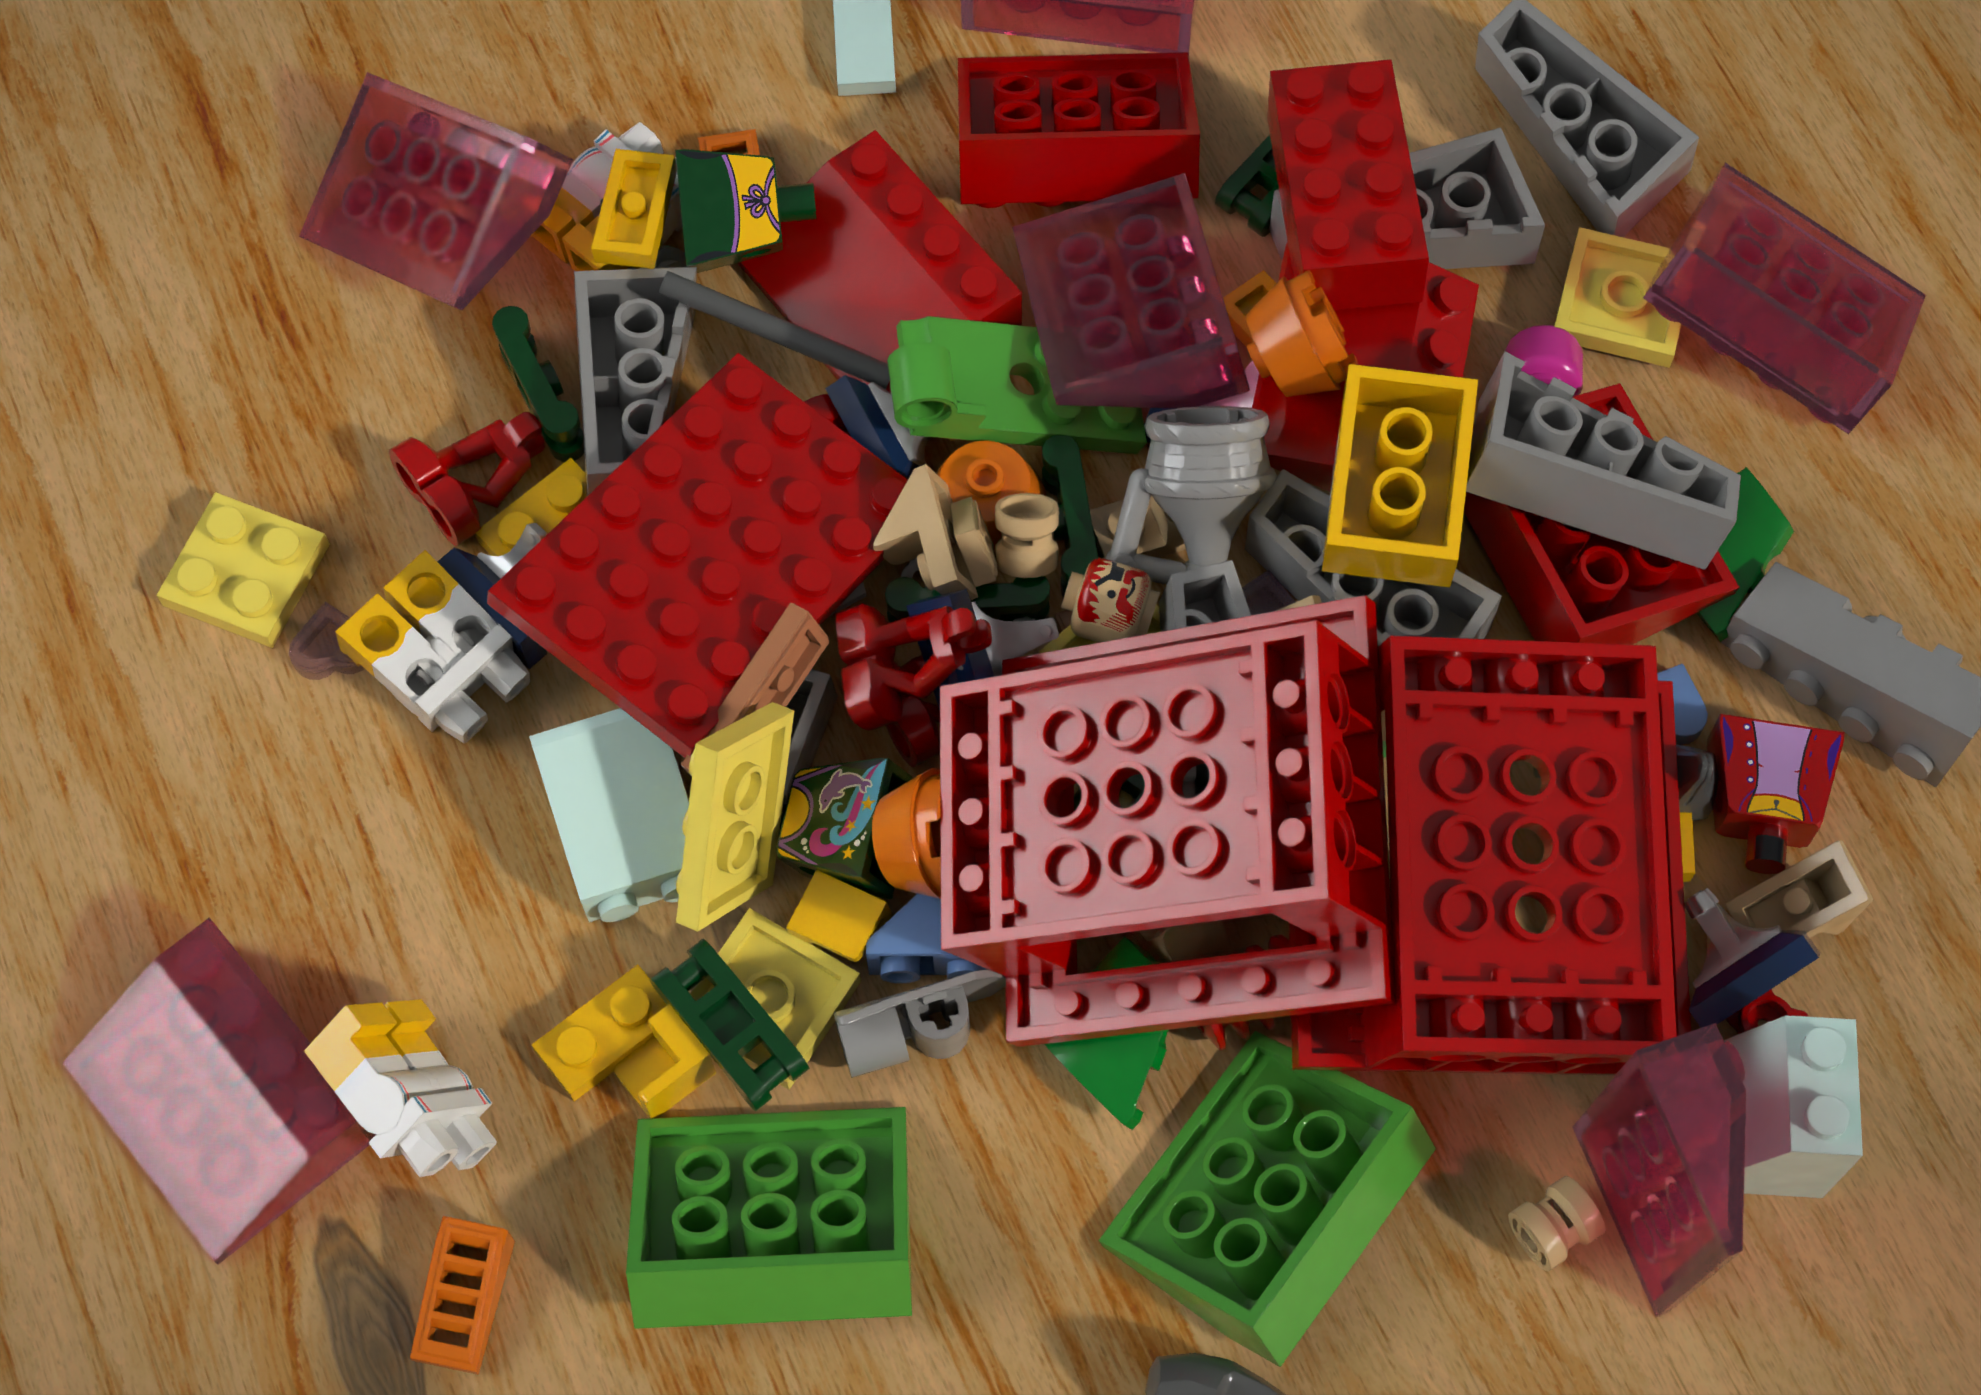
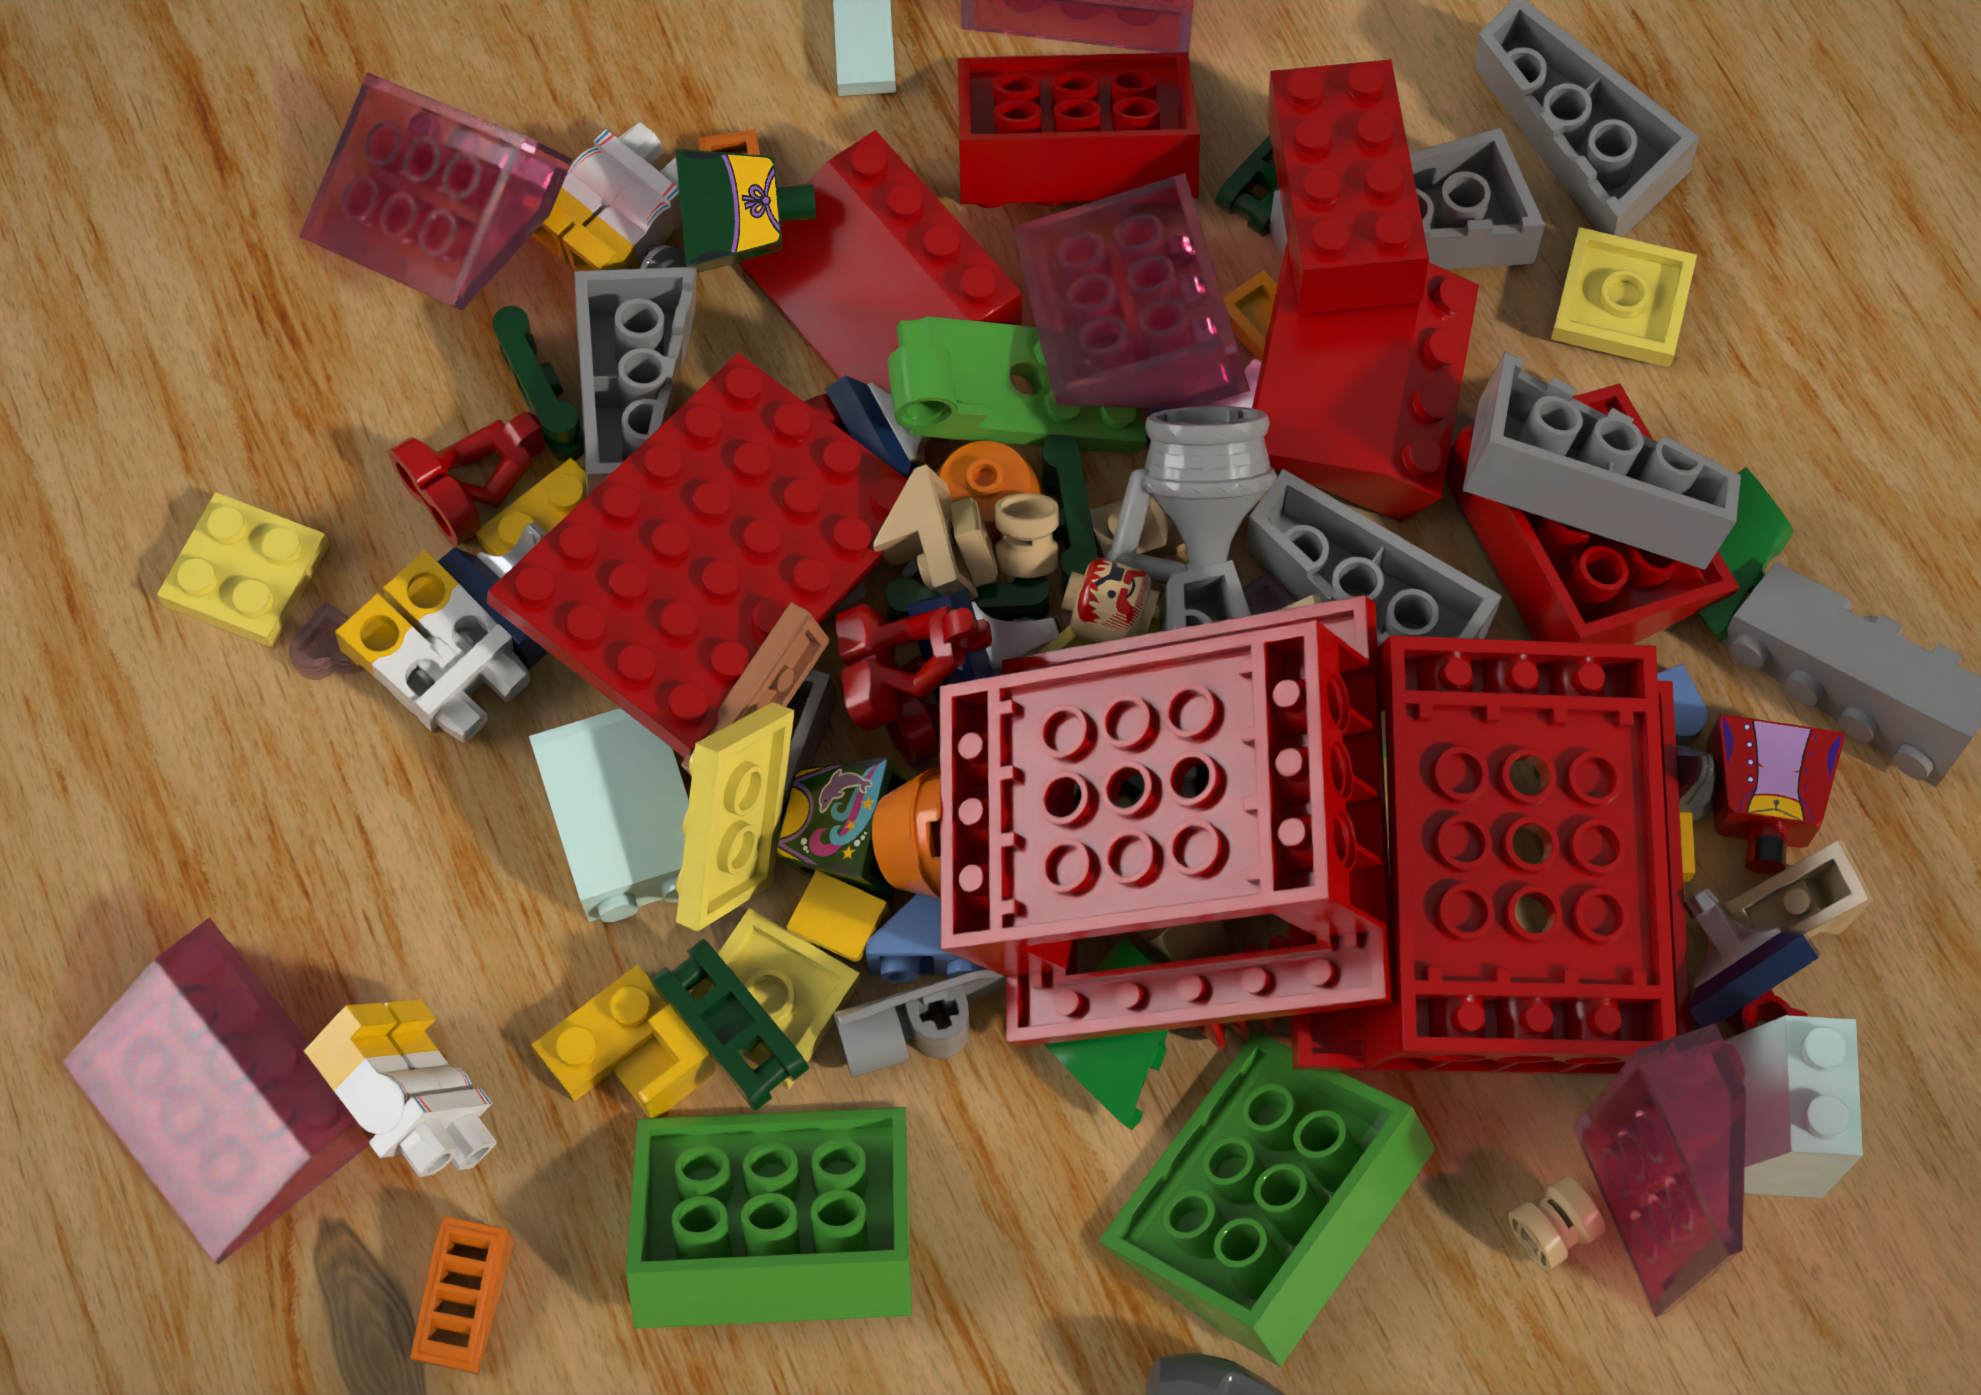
yellow plate [591,149,677,269] -> none
dark grey bar [659,271,890,389] -> none
orange cone [1246,270,1359,397] -> none
yellow brick [1321,364,1478,588] -> none
dark pink head [1505,325,1583,396] -> none
clear pink slope [1643,162,1926,434] -> none

